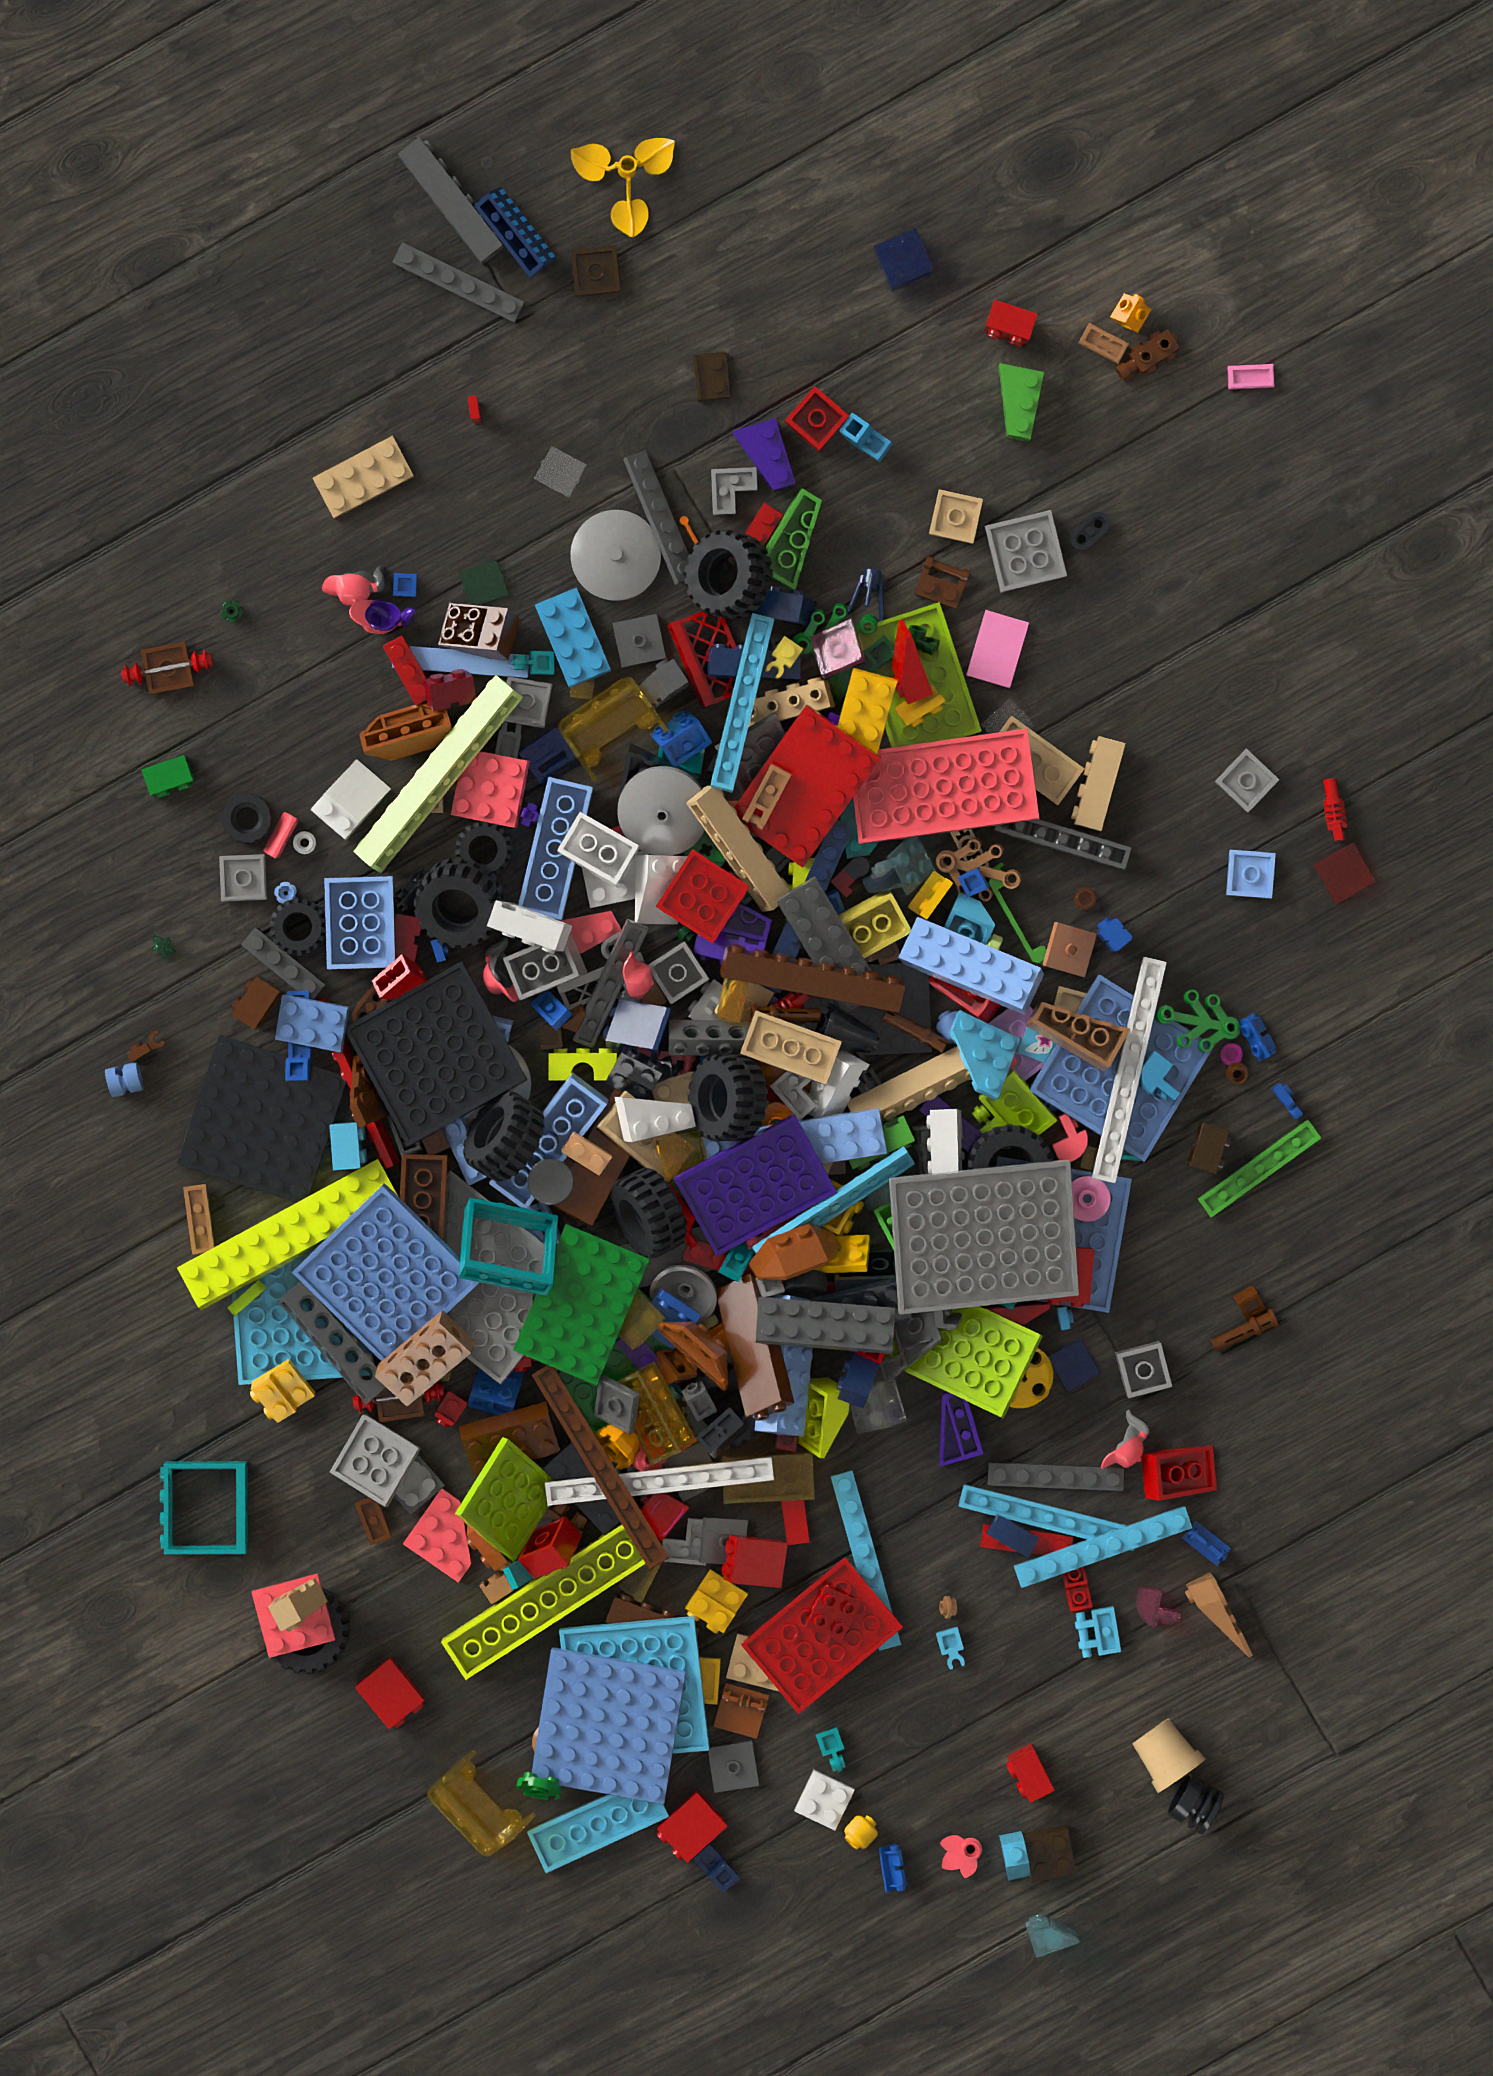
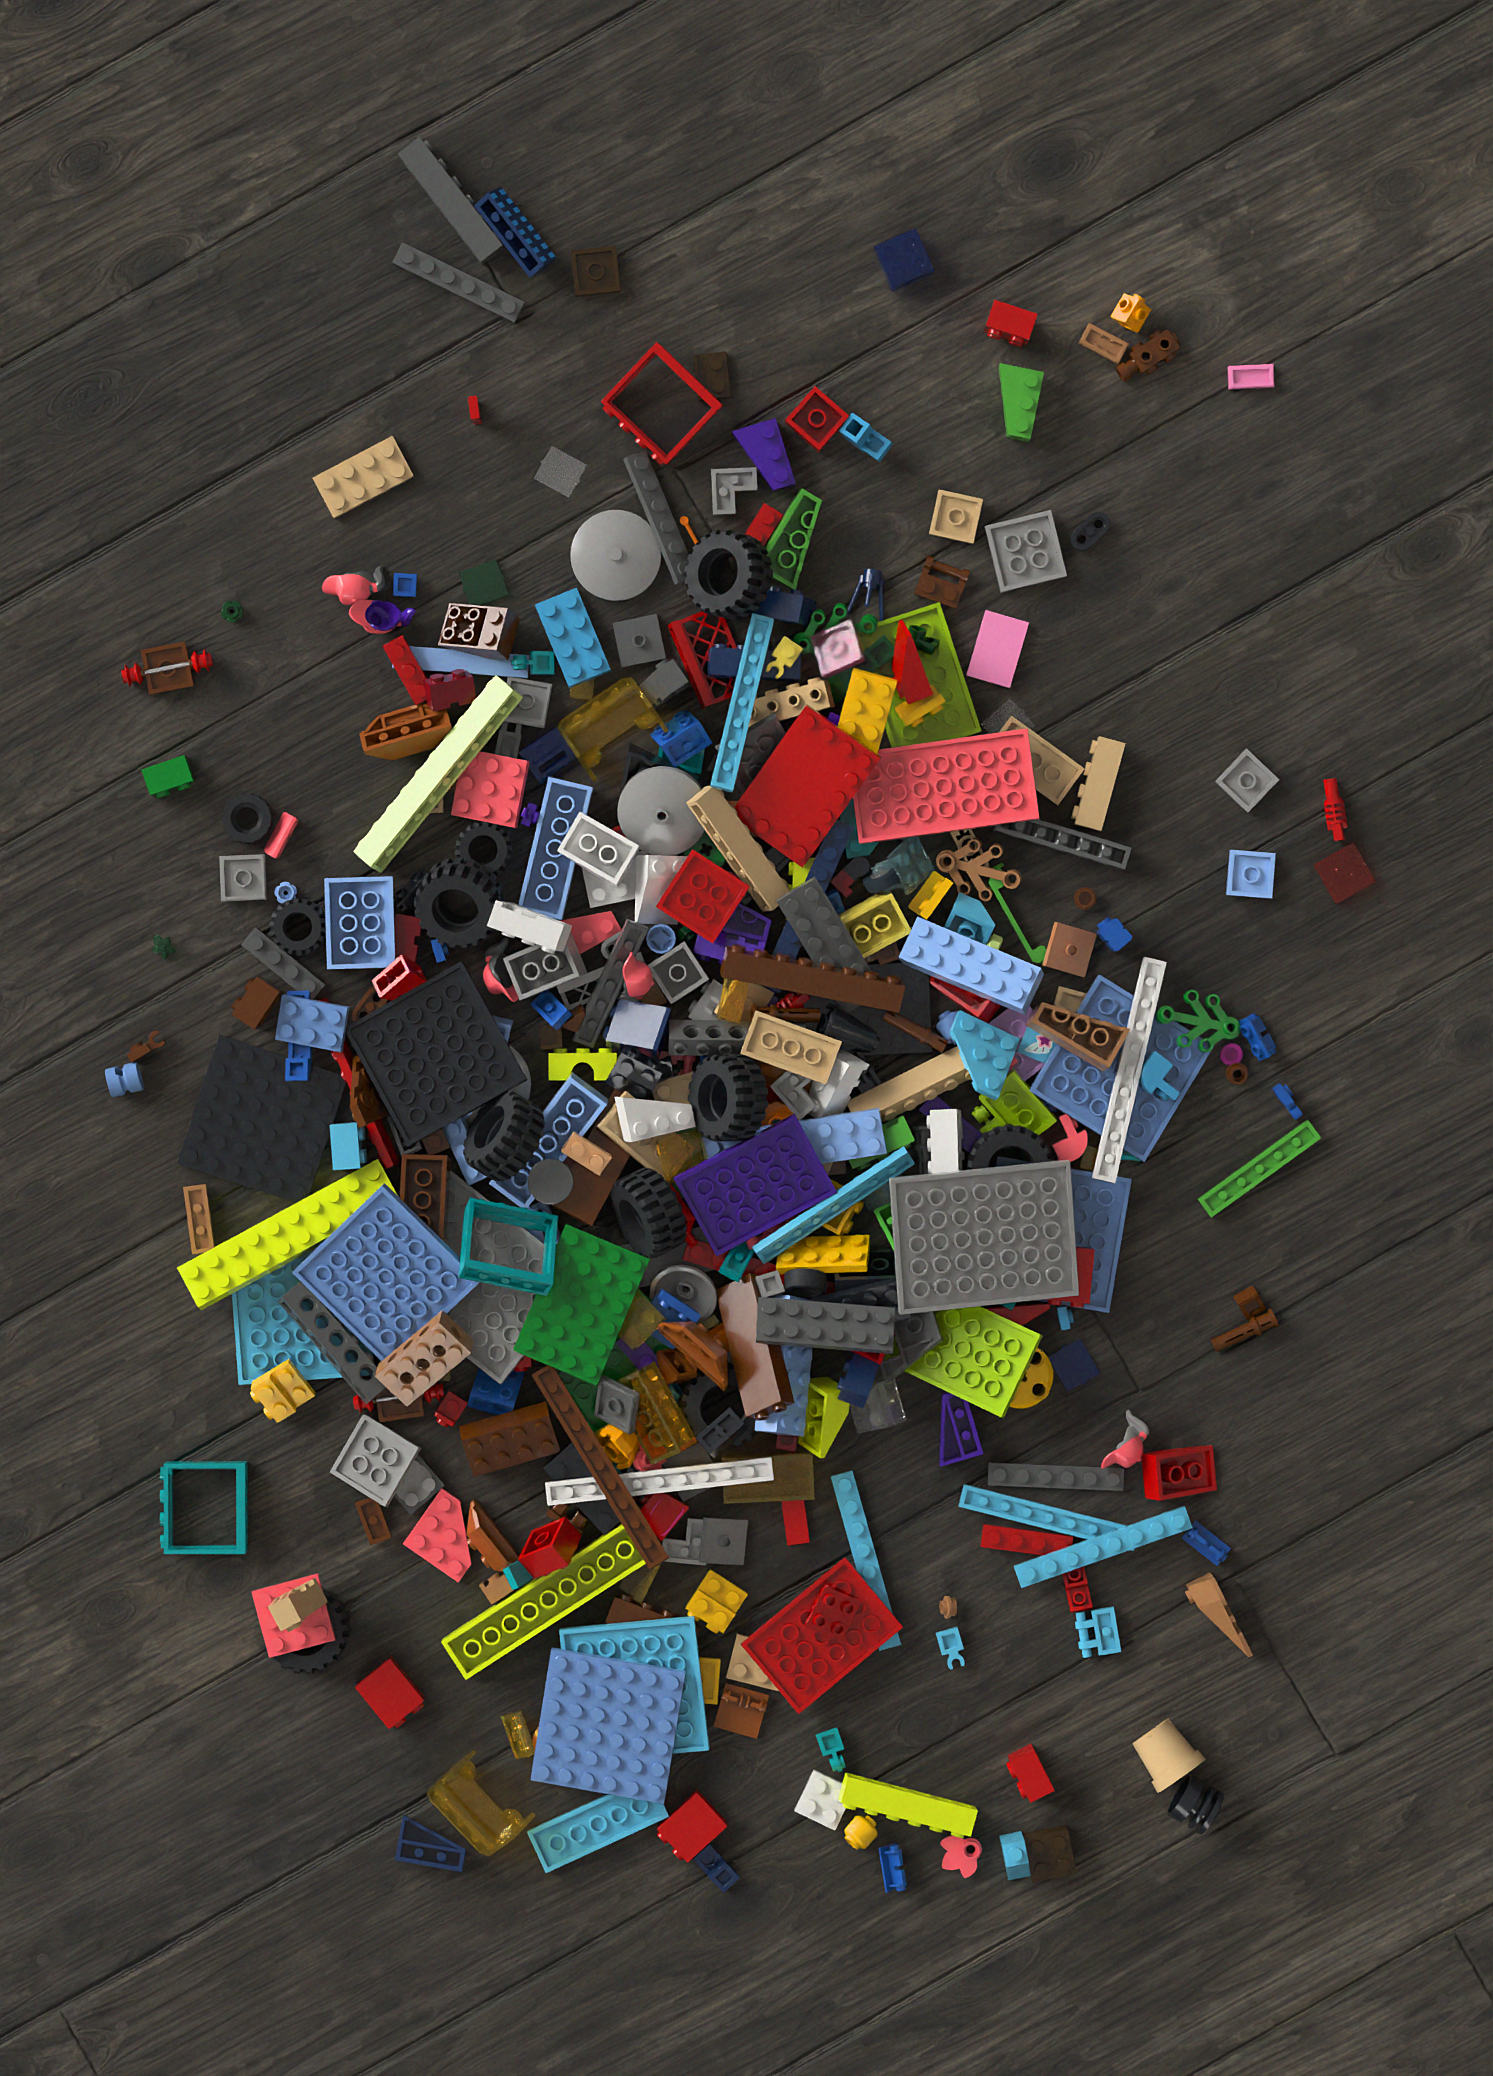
lime beam [227,1280,266,1317] -> none
white plate [293,831,316,854] -> none
white slope [311,759,391,840] -> none
lime plate [455,1437,554,1562] -> none
green plate [516,1772,562,1800] -> none
yellow plant [571,138,675,237] -> none
dark grey bracket [682,1381,717,1422] -> none
dark grey plate [708,1740,759,1793] -> none
red brick [722,1535,788,1588] -> none
medium nougat plate [742,764,792,830] -> none
dark orange wedge [749,1223,842,1280] -> none
dark grey bracket [934,1309,963,1330] -> none
blue plate [958,866,989,897] -> none
dark blue slope [986,1514,1039,1557] -> none
clear light blue slope [1025,1915,1079,1957] -> none
bright pink dish [1072,1176,1110,1222] -> none
light grey brick [1115,1341,1172,1398] -> none
clear pink brick [1135,1585,1181,1627] -> none
dark brown brick [1186,1122,1232,1174] -> none
none -> dark blue wedge [395,1815,466,1872]
none -> clear yellow plate [501,1711,535,1759]
none -> red window [601,342,724,465]
none -> medium blue wheel [646,924,676,954]
none -> neon yellow brick [838,1772,978,1838]

